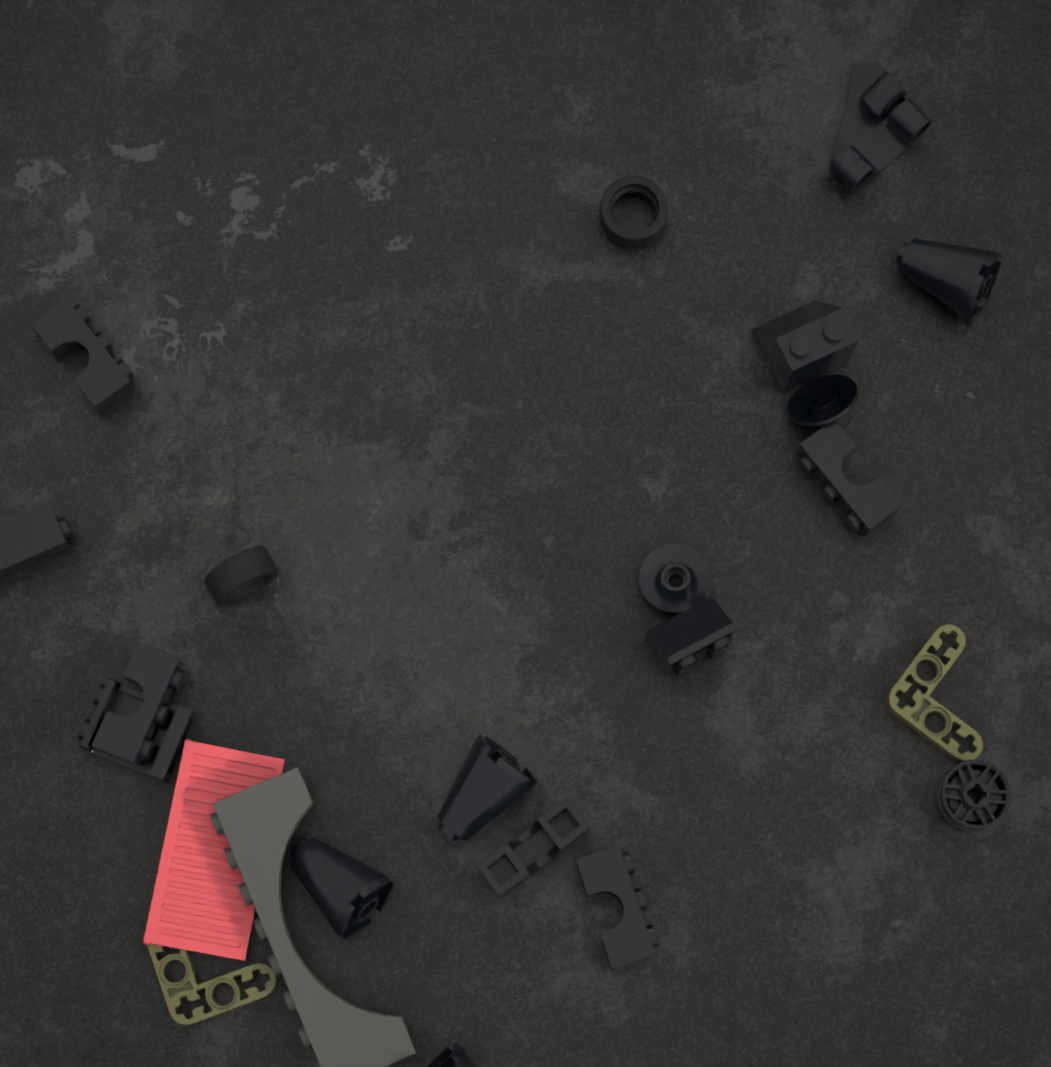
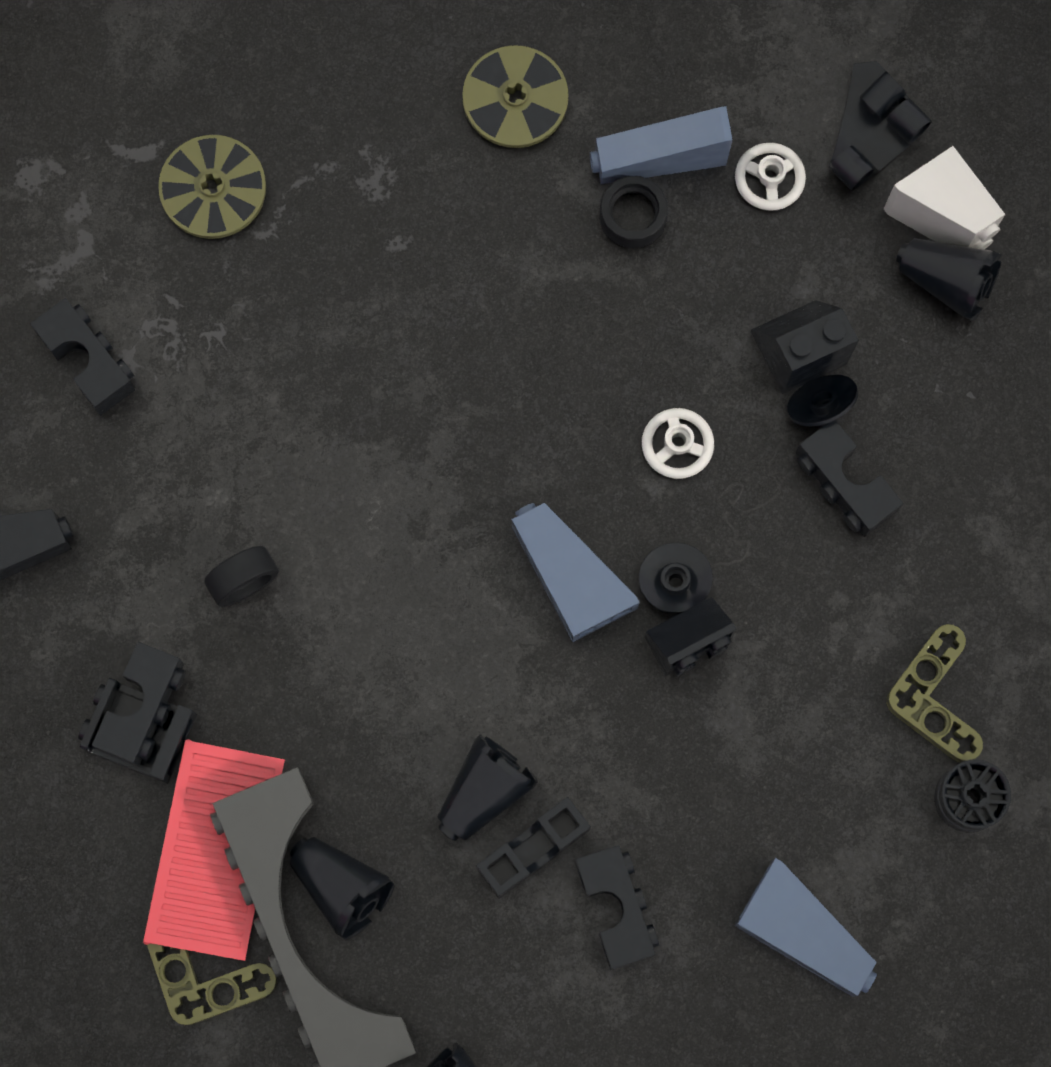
none -> olive piece [158,135,266,239]
none -> olive piece [462,45,568,148]
none -> sand blue slope [512,503,640,642]
none -> sand blue slope [590,106,732,184]
none -> white piece [642,408,714,479]
none -> sand blue slope [734,858,877,997]
none -> white piece [735,143,806,211]
none -> white slope [884,146,1005,250]

